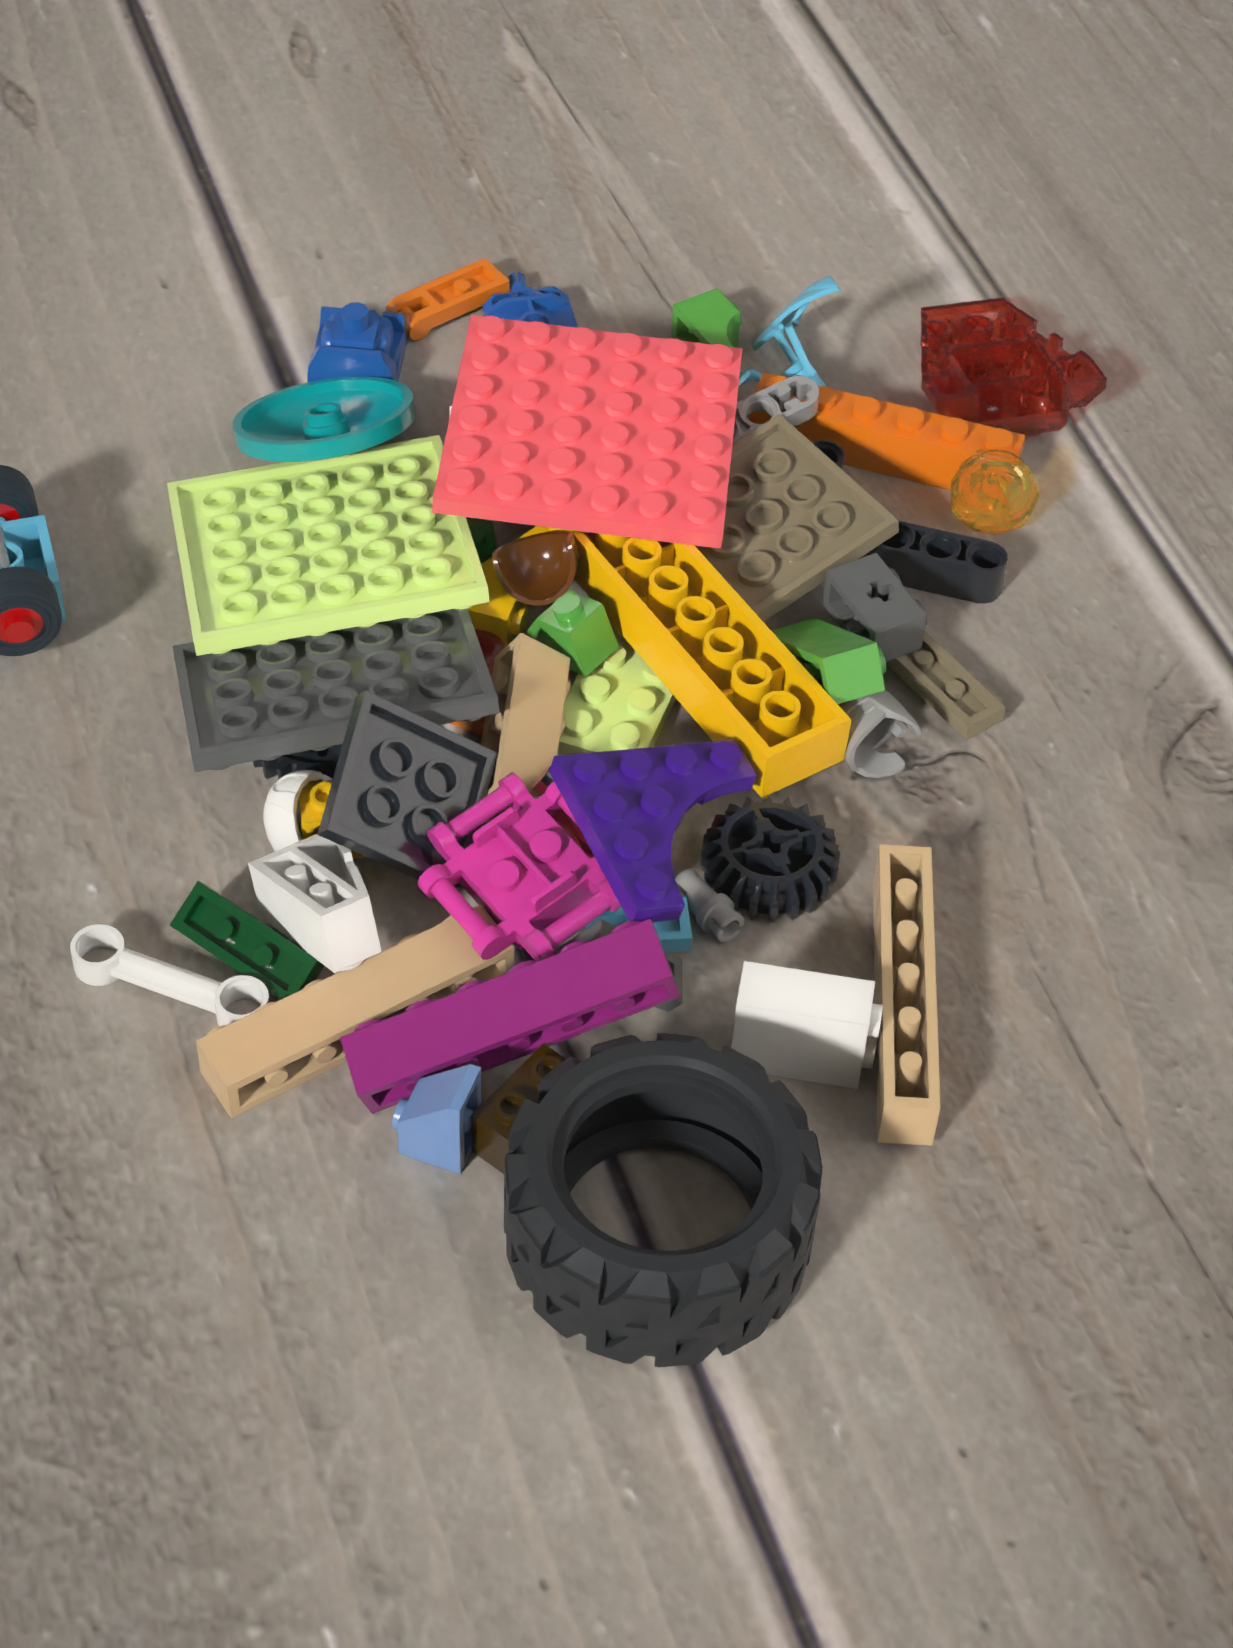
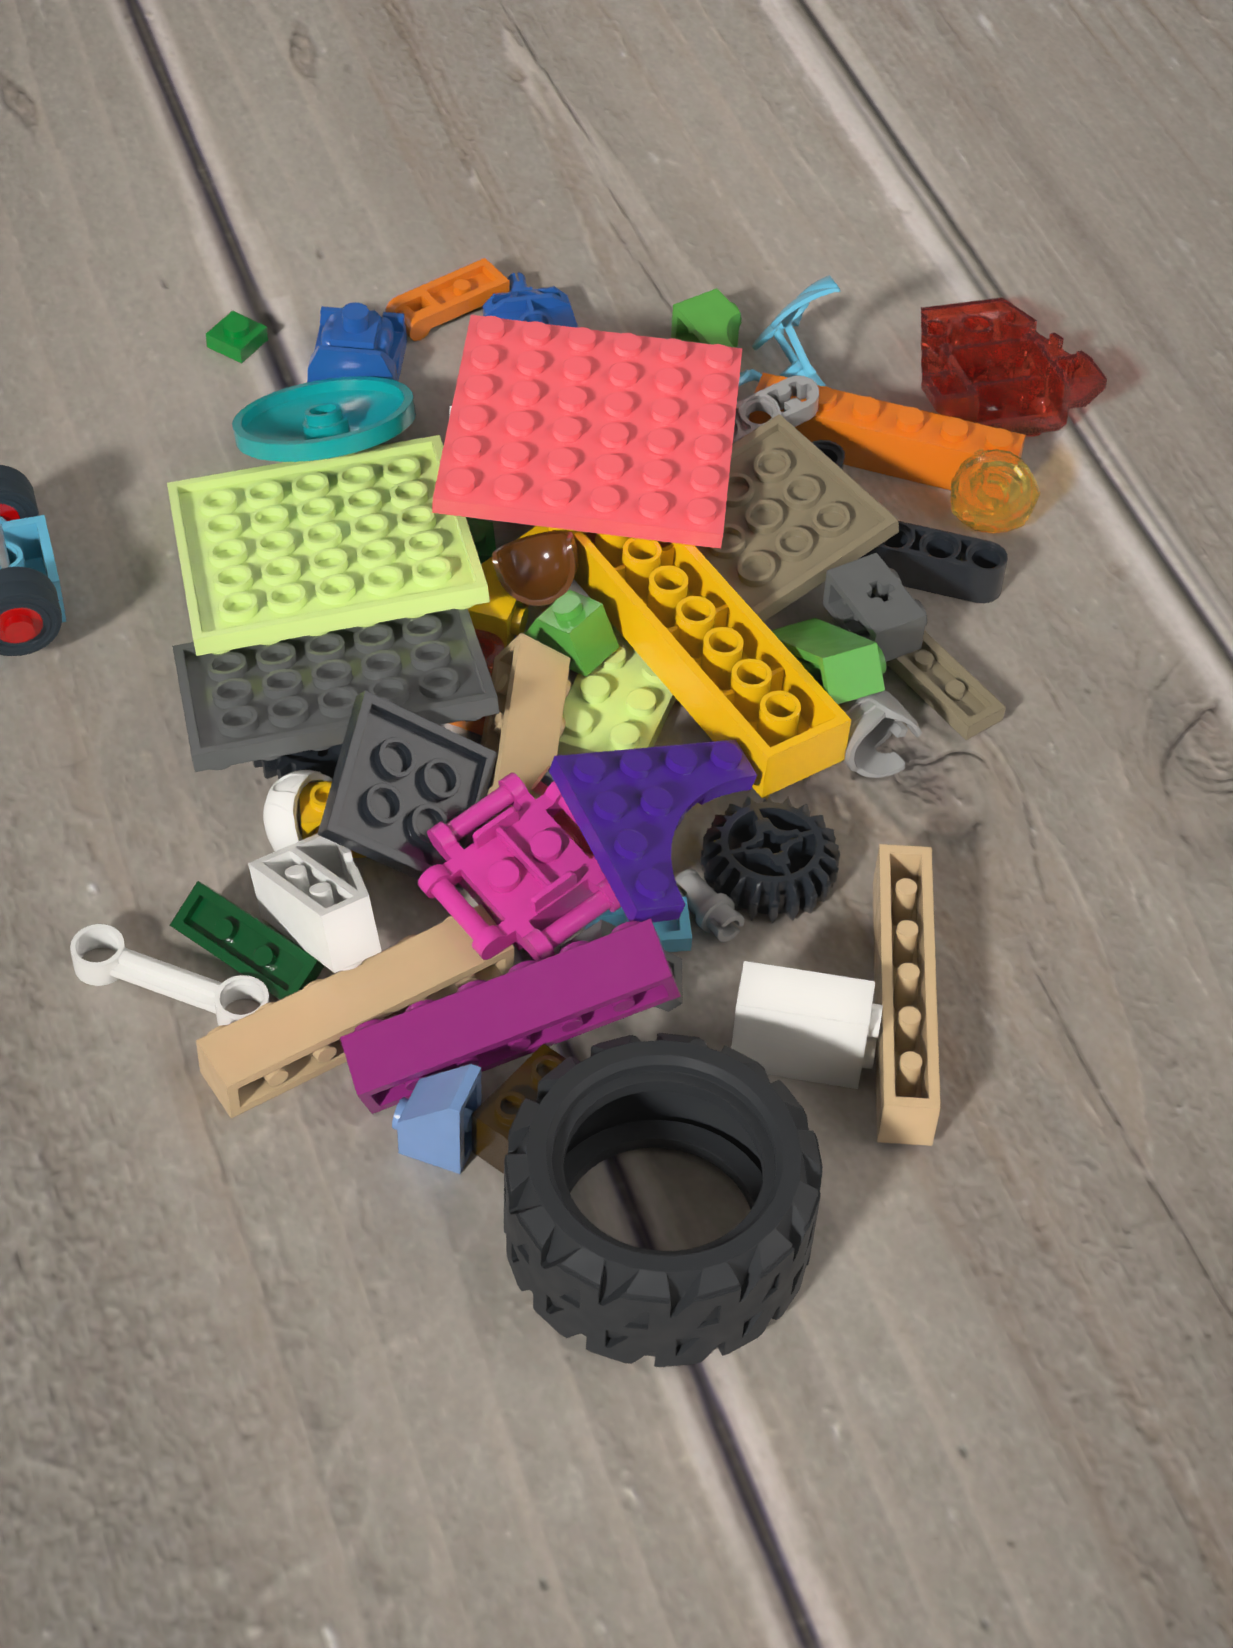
none -> green plate [206,310,268,364]

